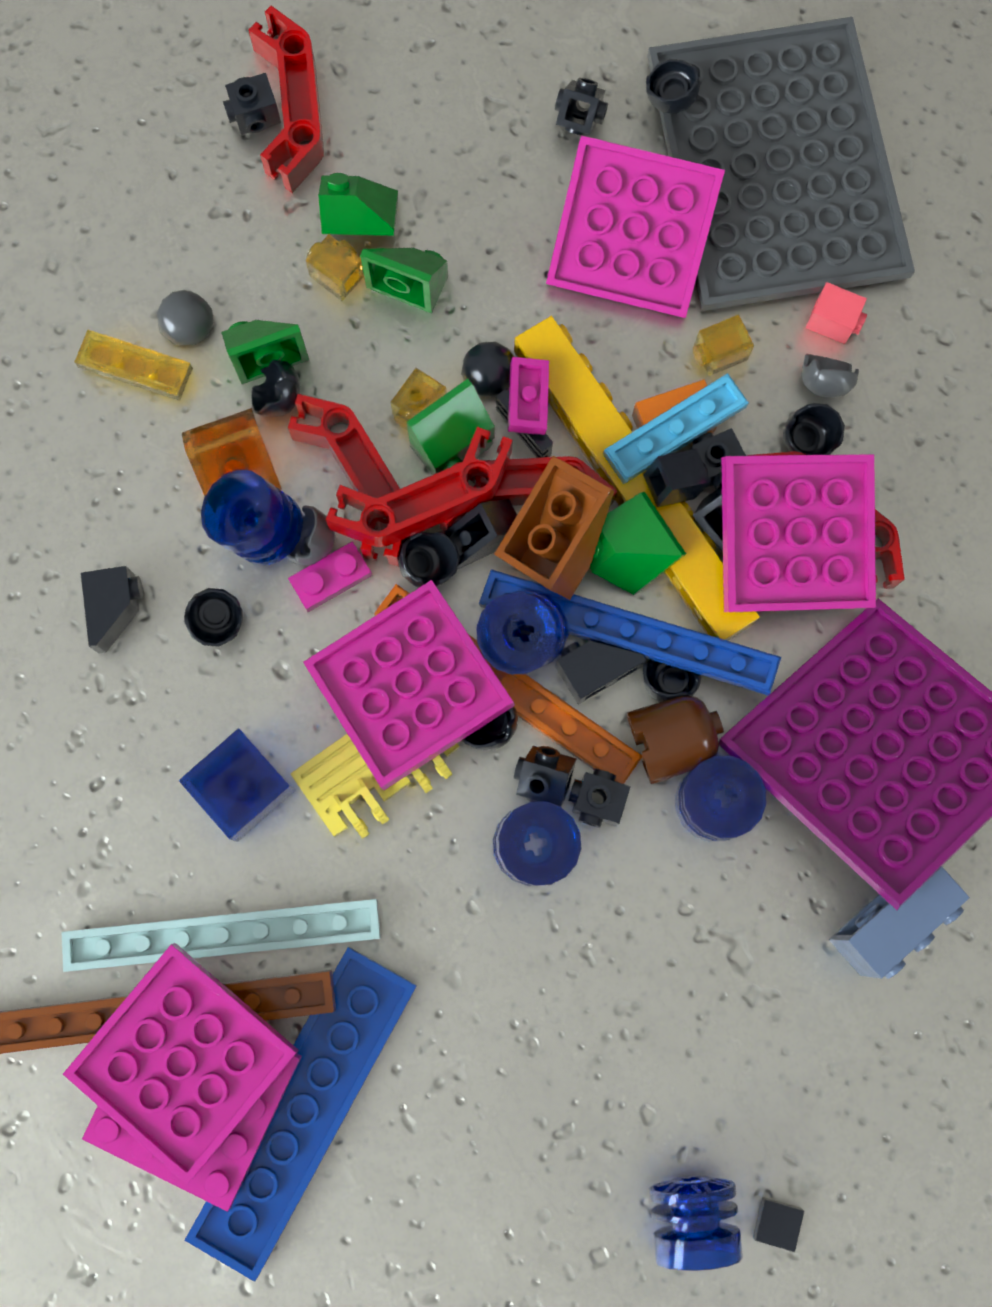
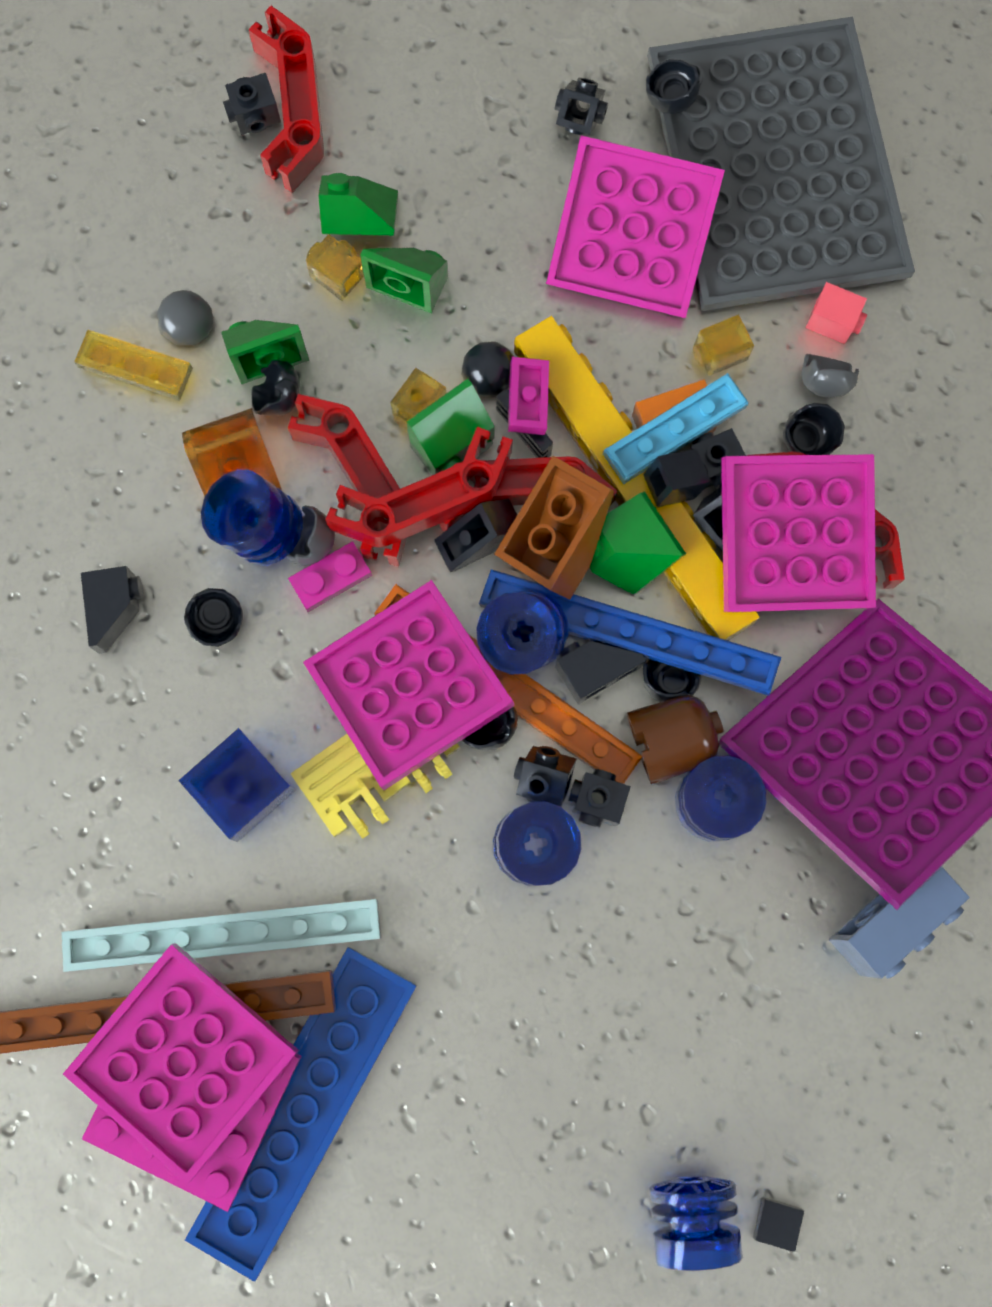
black hair [397,532,460,587] -> none

